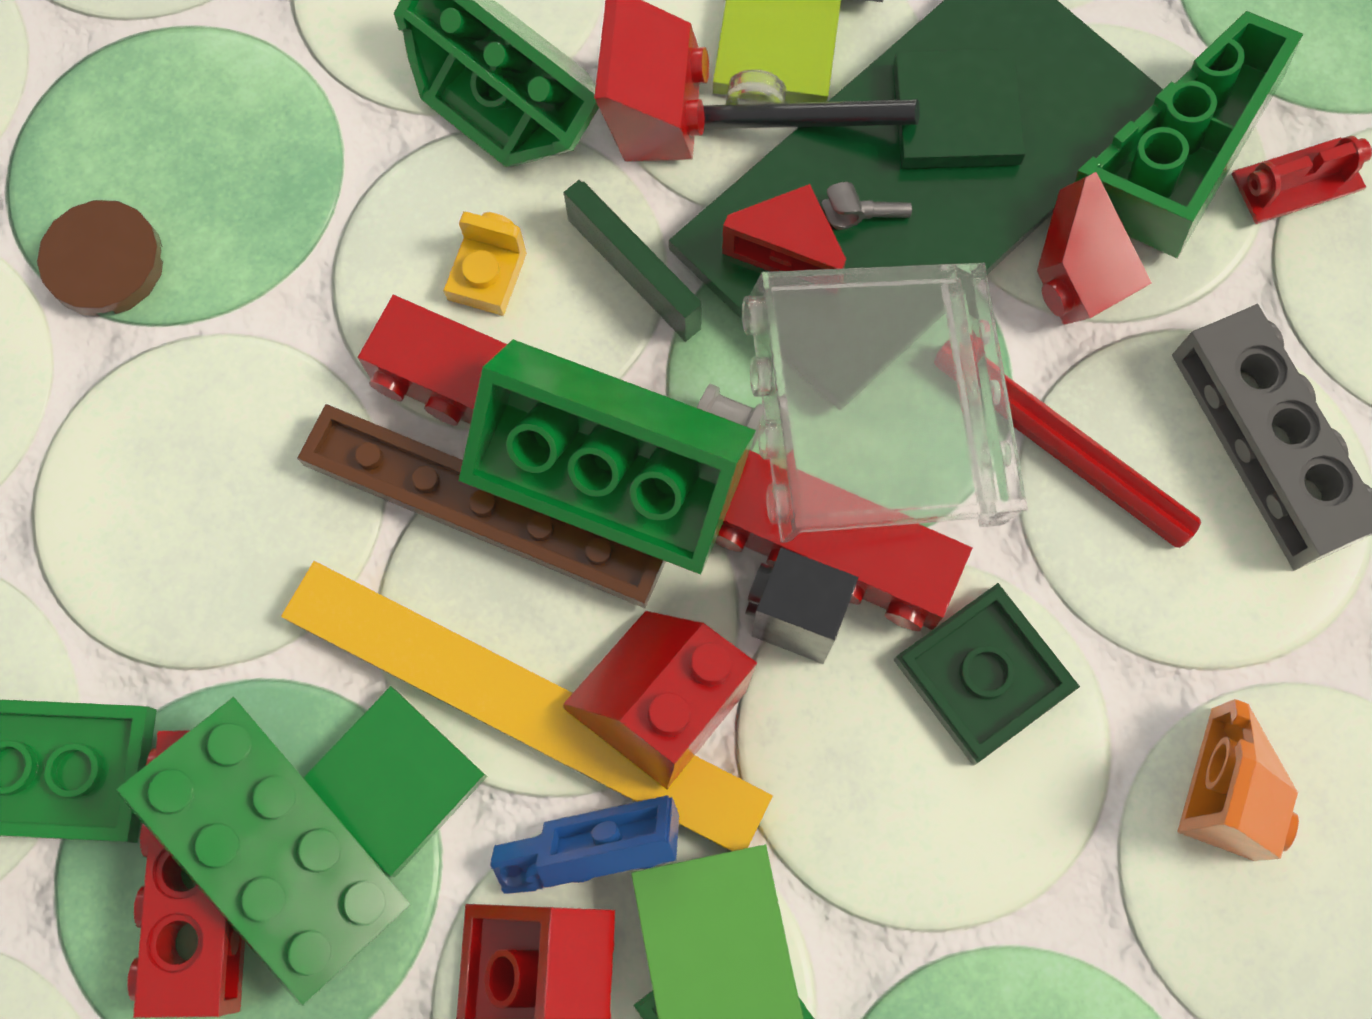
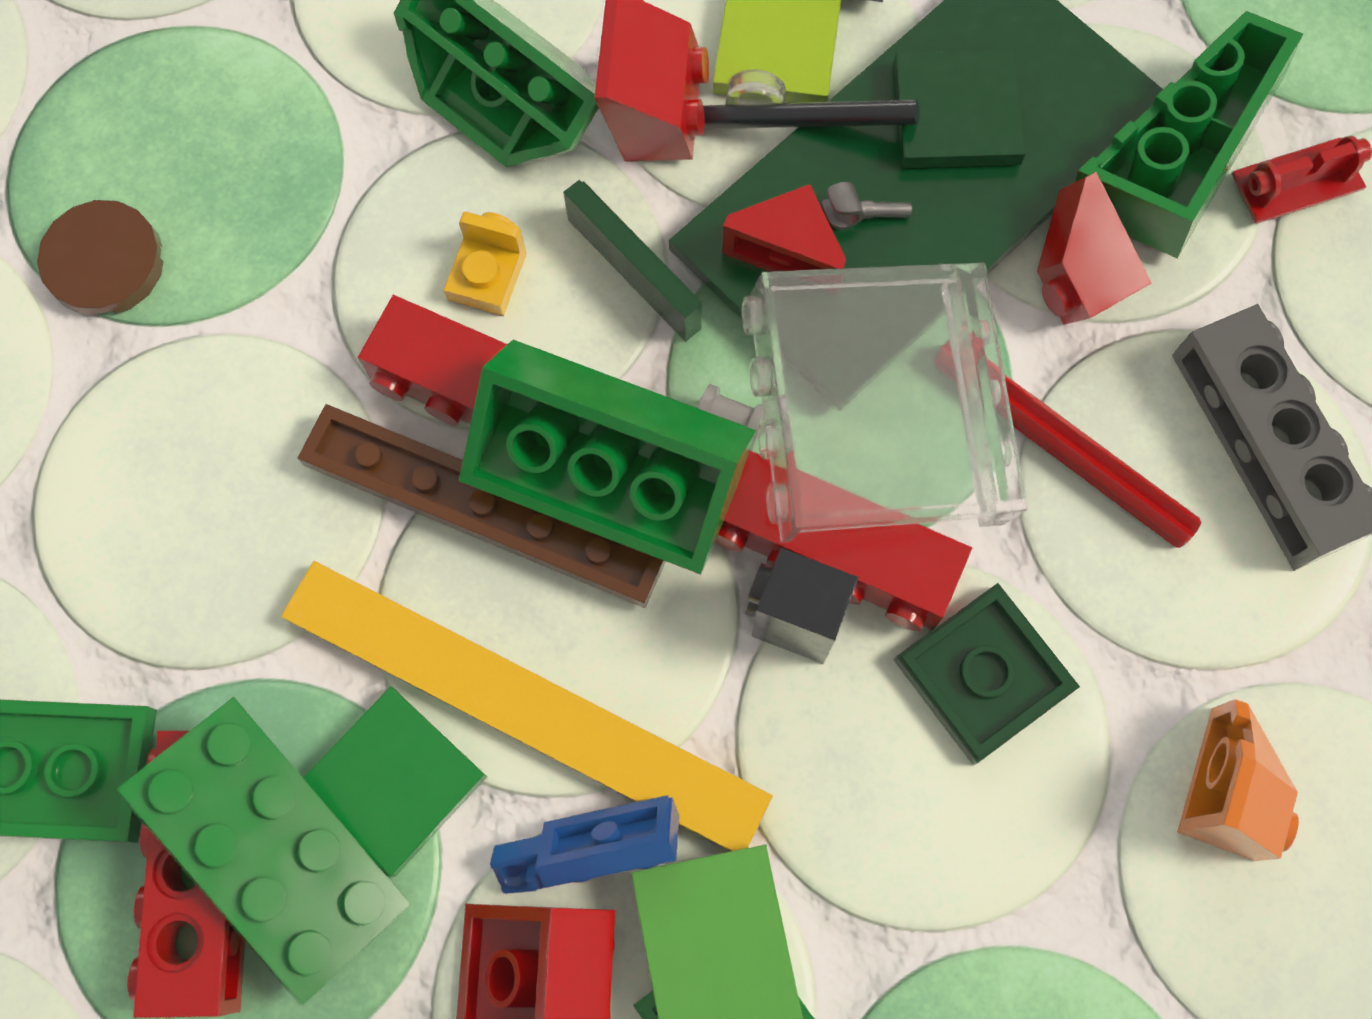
red slope [563,611,757,789] -> none

